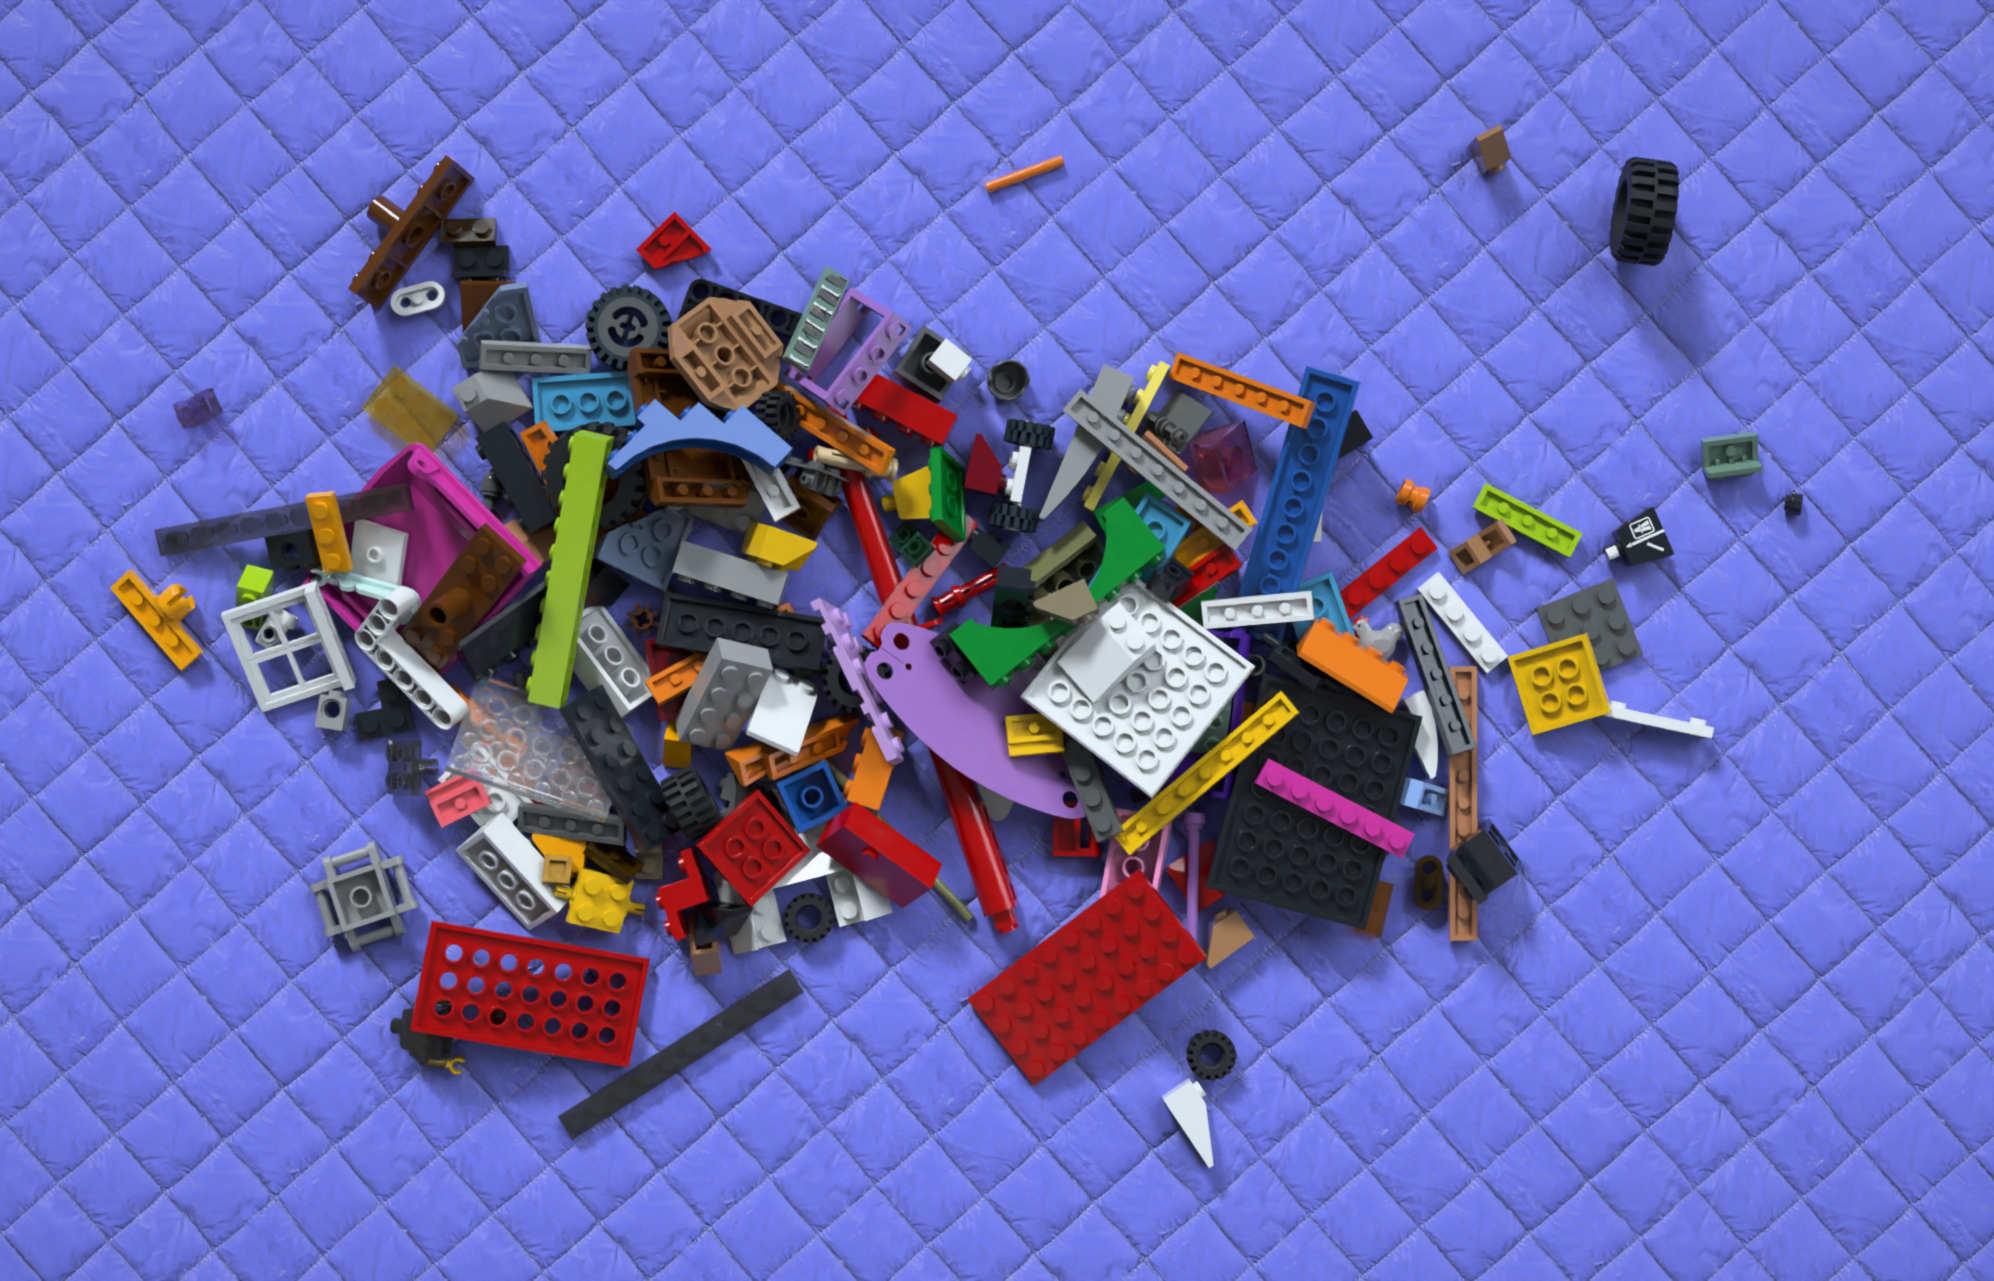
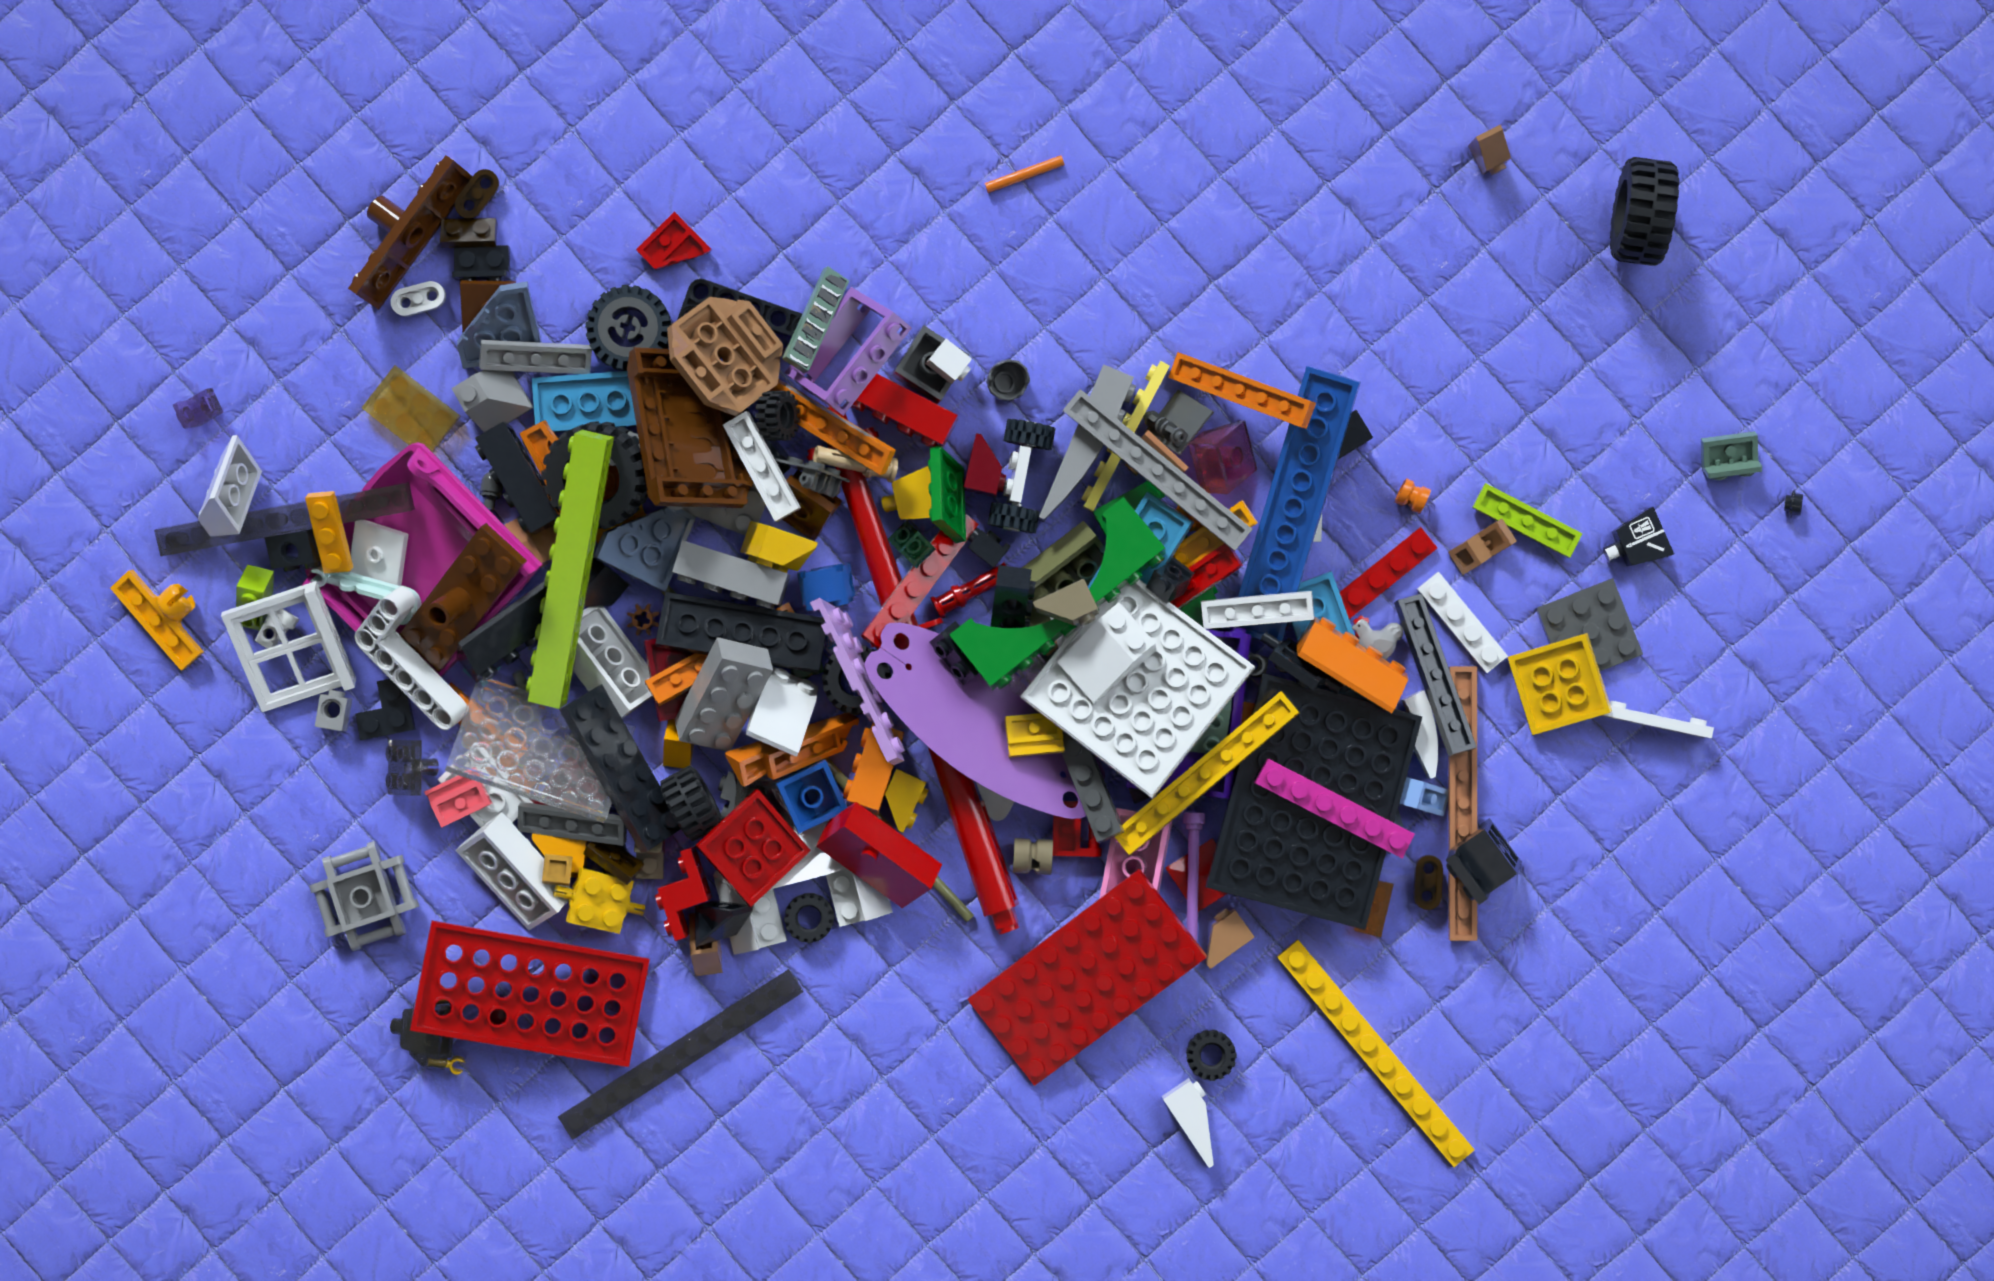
arch [605,399,793,480] -> none
none -> white slope [198,435,262,537]
none -> dark brown plate [455,169,500,219]
none -> blue brick [797,563,856,611]
none -> yellow slope [885,769,929,832]
none -> dark tan wheel [1013,838,1053,875]
none -> yellow plate [1276,939,1475,1167]

